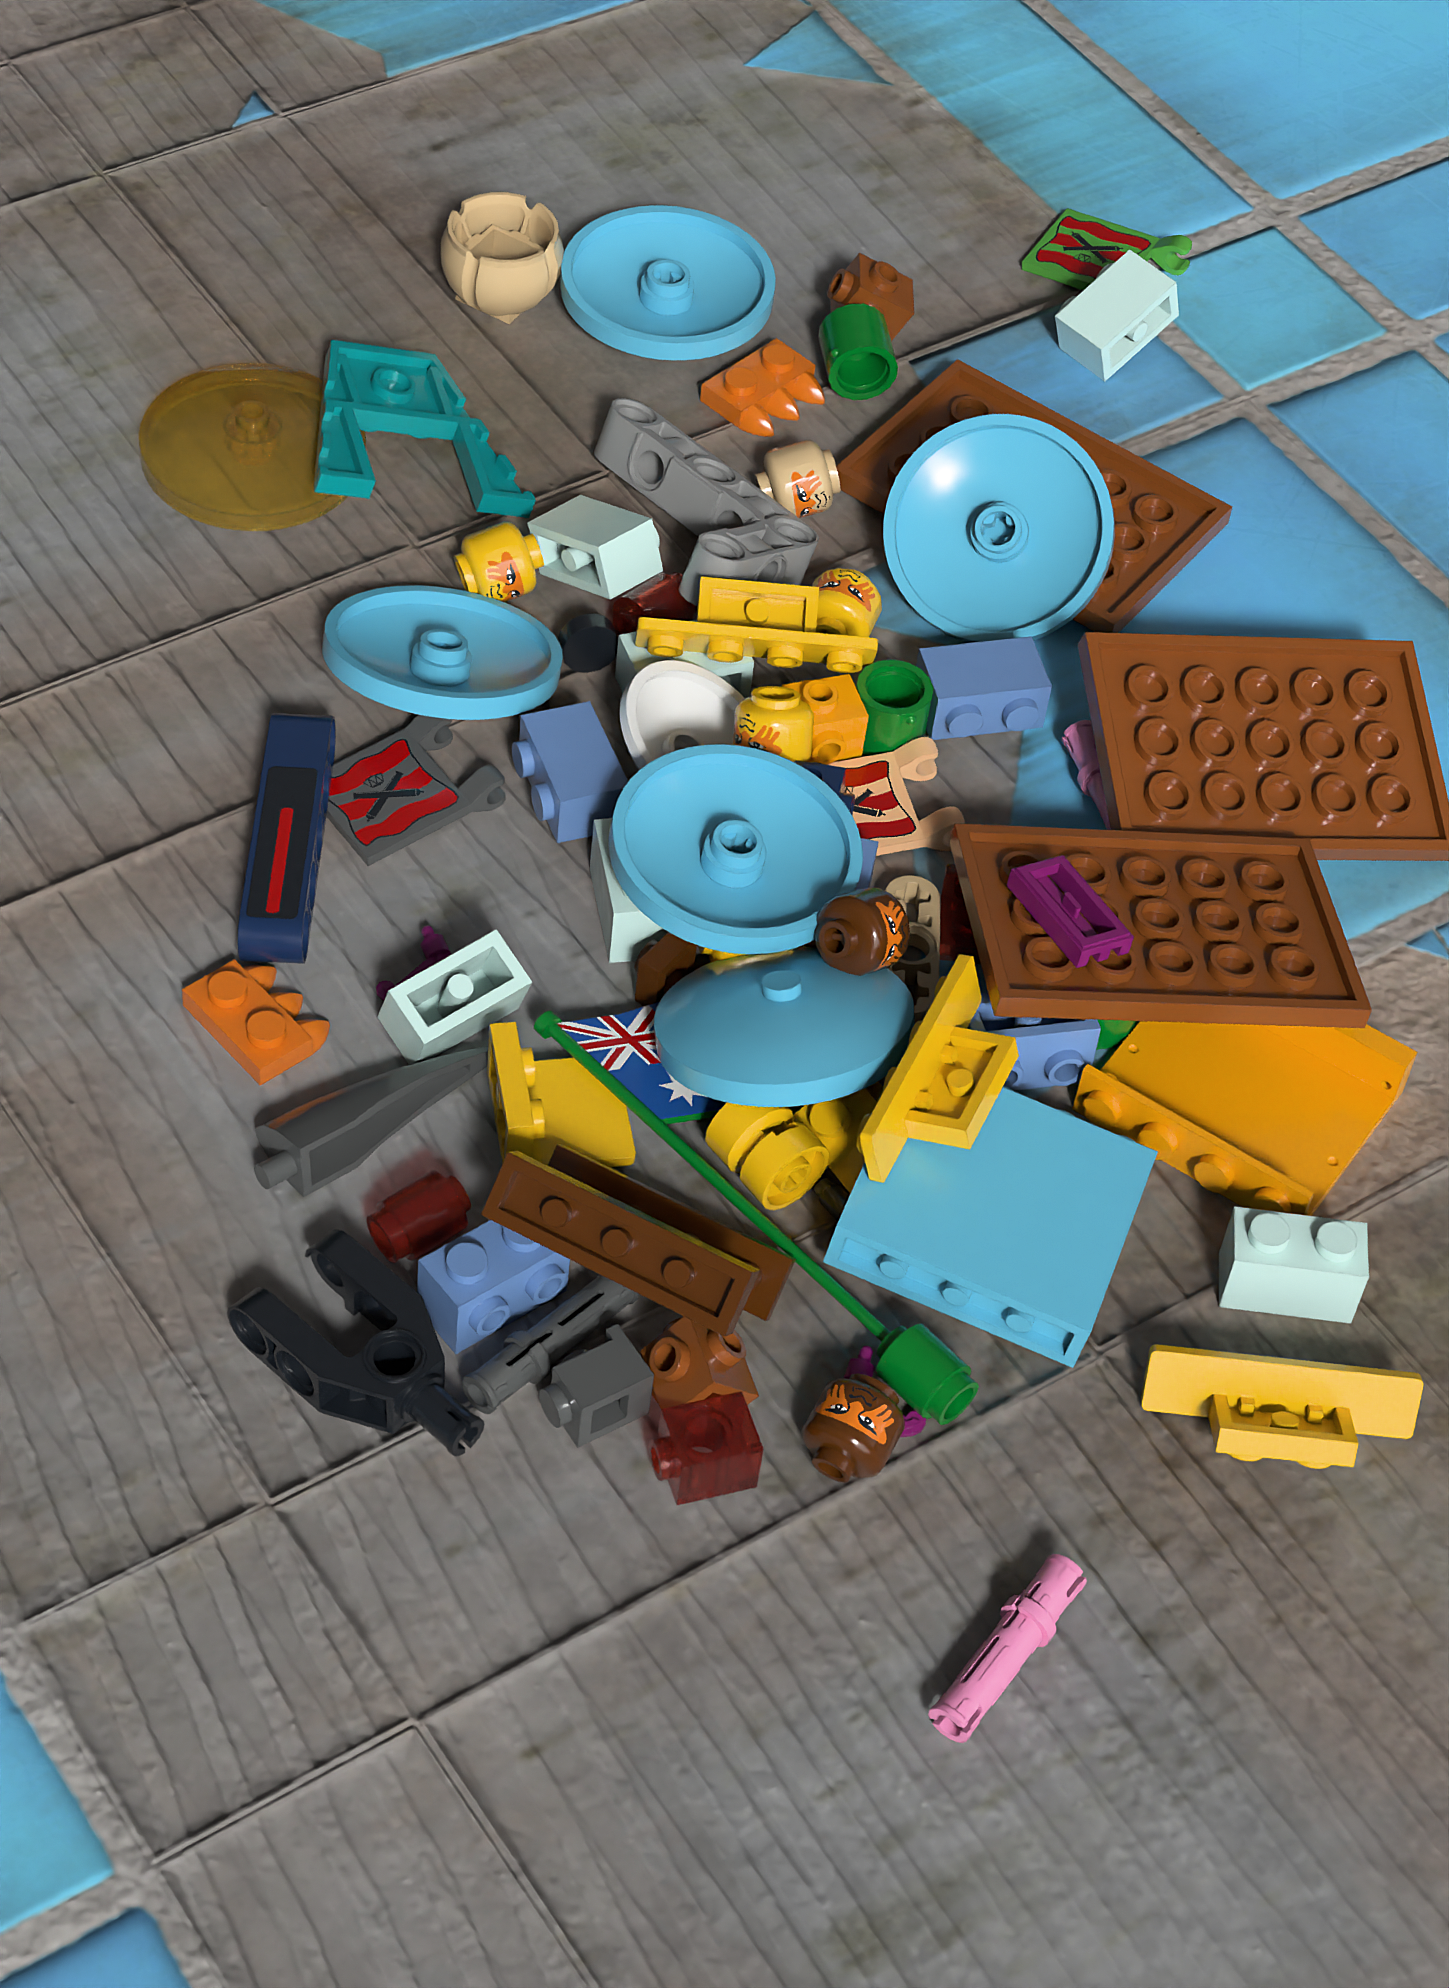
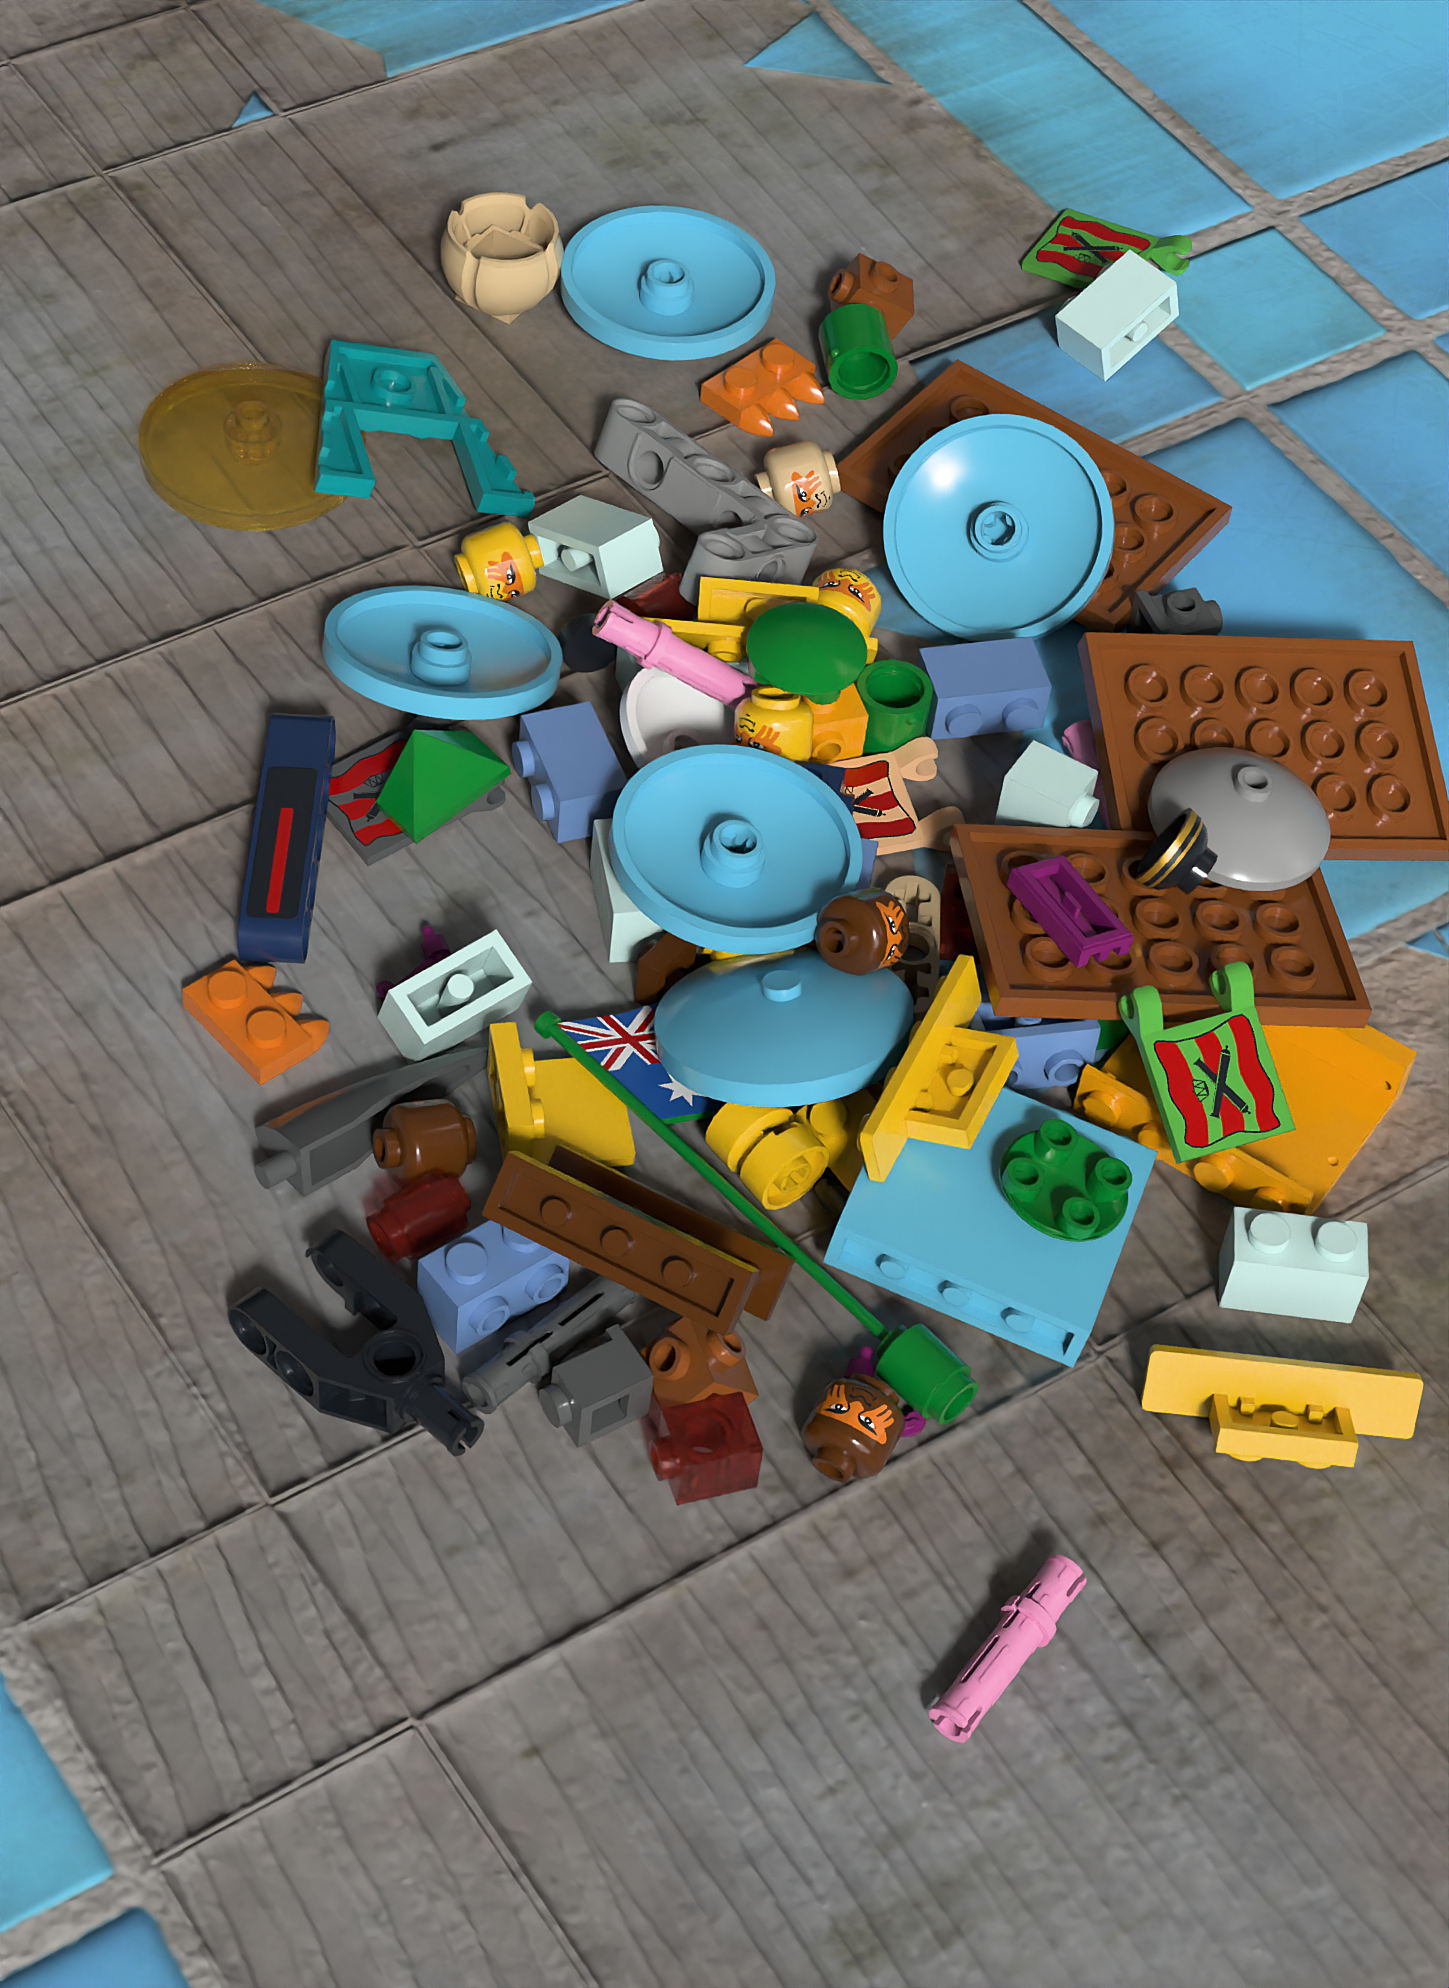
none -> reddish brown head [373,1098,477,1189]
none -> green slope [376,730,511,844]
none -> bright pink pin [592,600,765,710]
none -> green dish [746,602,867,705]
none -> light aqua brick [994,740,1099,829]
none -> green dish [999,1119,1133,1242]
none -> flag [1118,961,1296,1164]
none -> dark grey brick [1126,587,1223,636]
none -> black piece [1133,808,1218,895]
none -> light grey dish [1148,747,1331,891]

